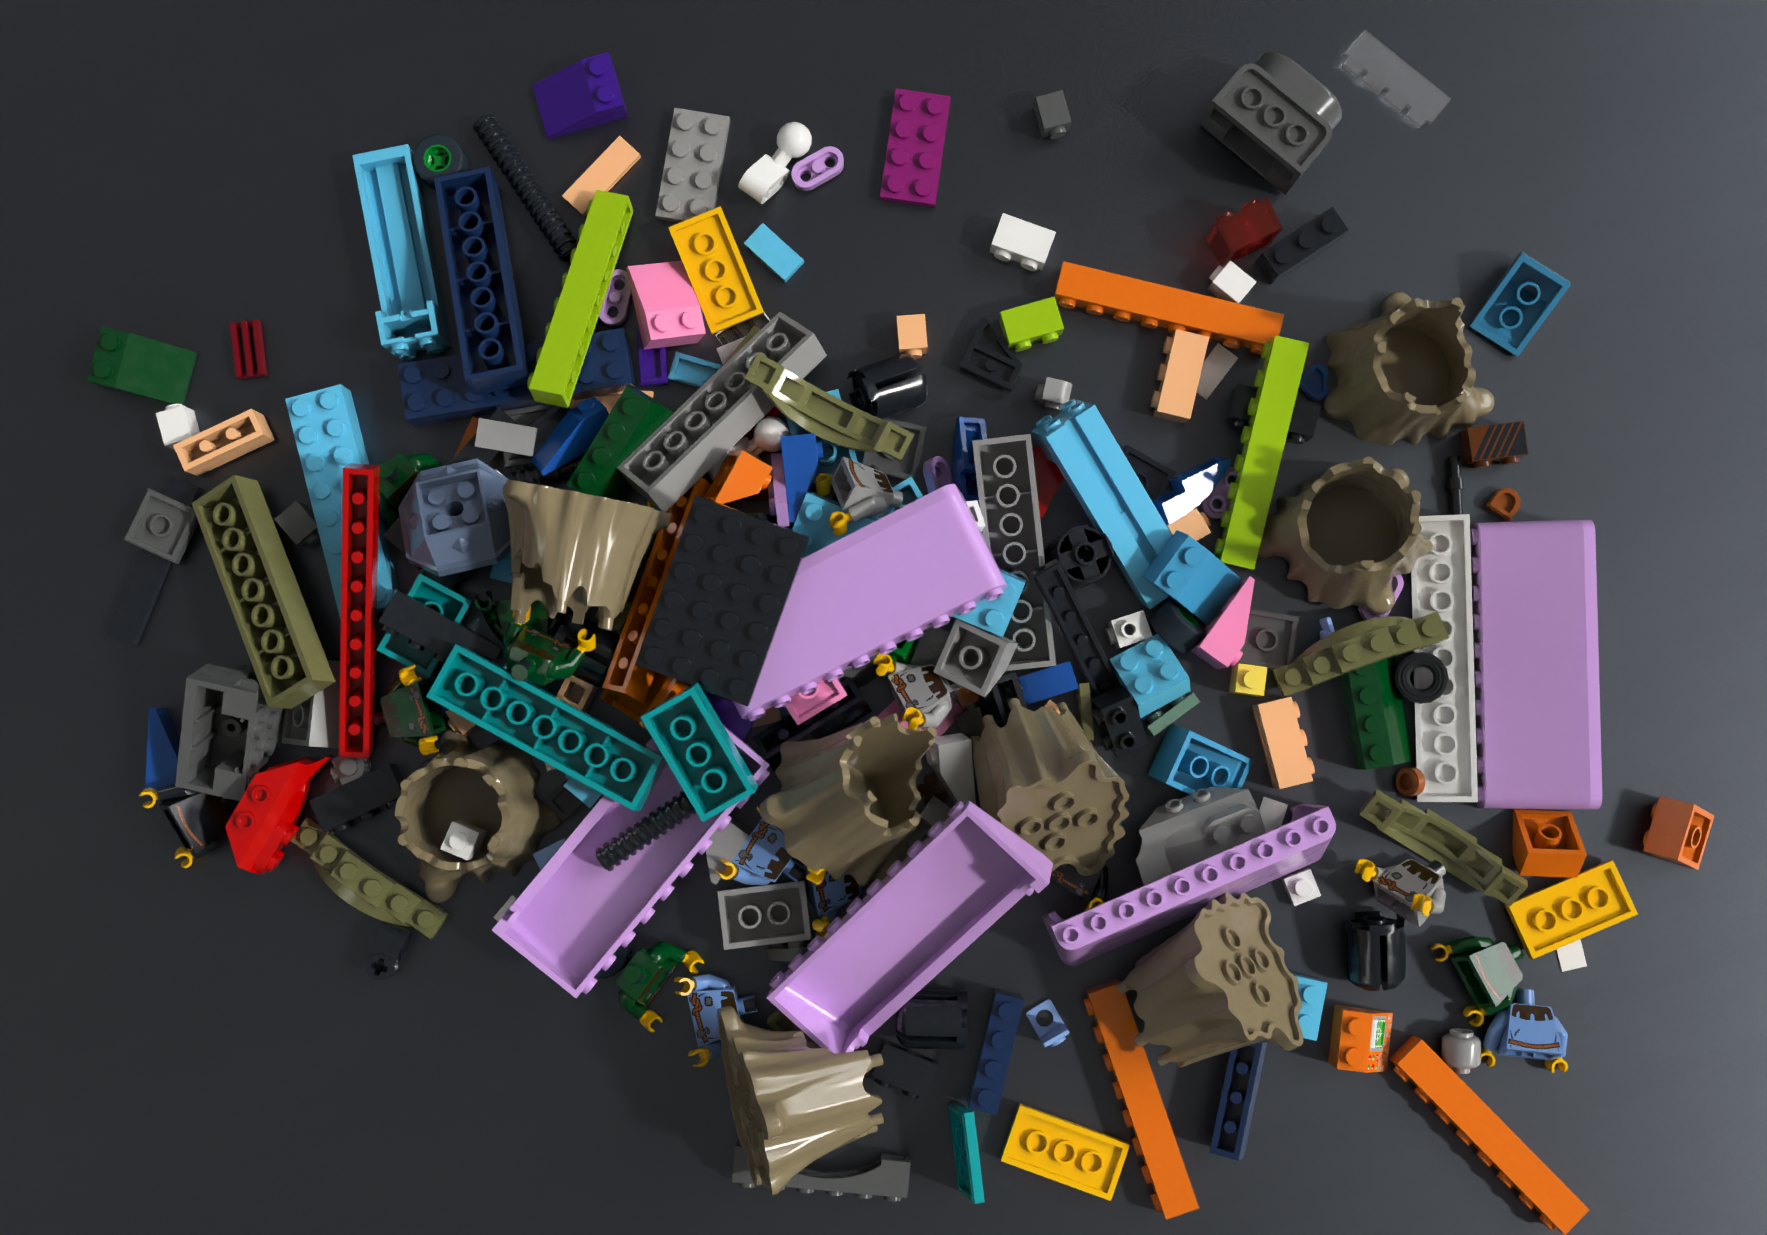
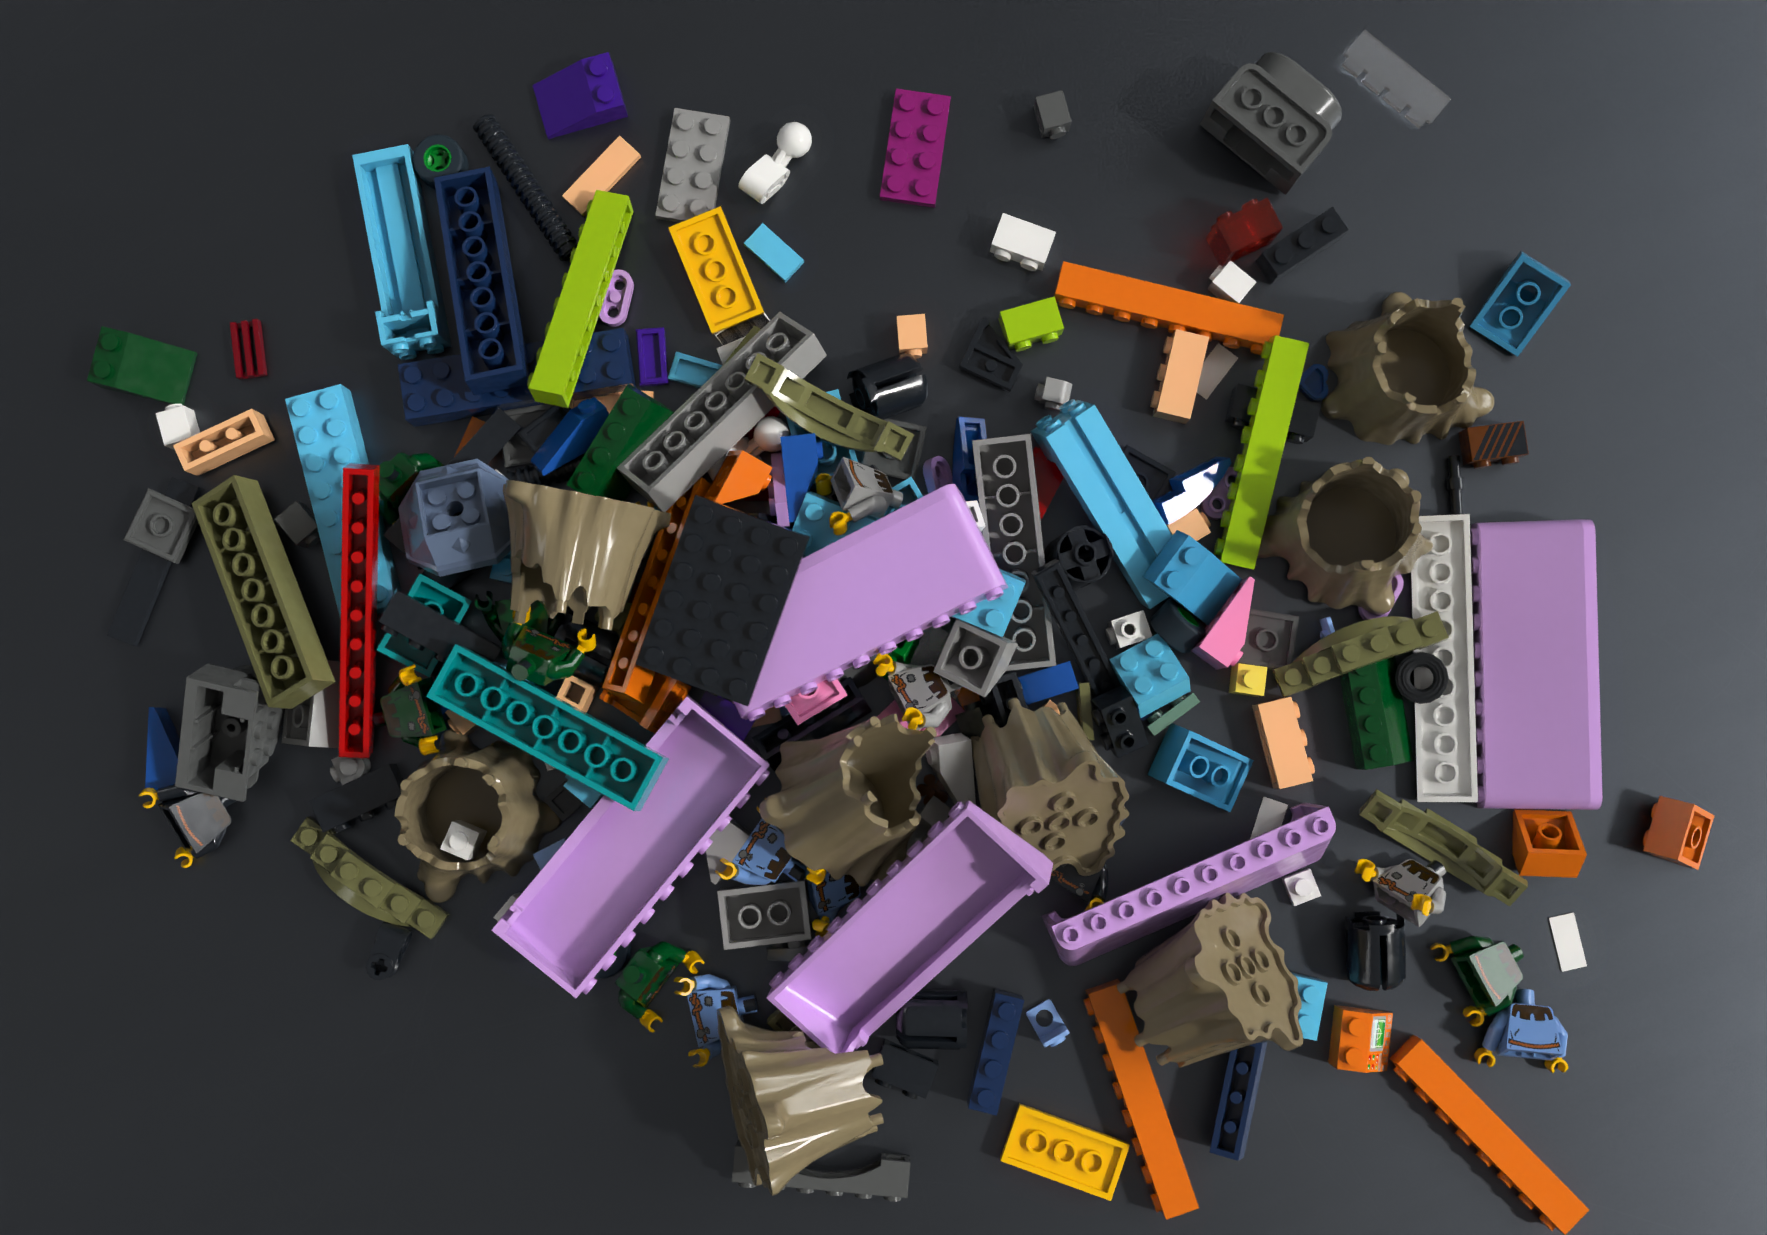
red slope [225,754,333,875] -> none
light grey tile [475,418,537,456] -> none
black piece [595,759,751,871] -> none
bright pink slope [626,261,706,350] -> none
teal brick [640,682,759,822] -> none
lavender plate [791,146,844,191] -> none
teal tile [948,1101,985,1204] -> none
light grey slope [1135,787,1266,885] -> none
dark orange tile [1396,767,1425,796] -> none
light grey head [1441,1028,1481,1074] -> none
dark orange tile [1484,488,1521,522] -> none
yellow plate [1505,860,1638,959] -> none

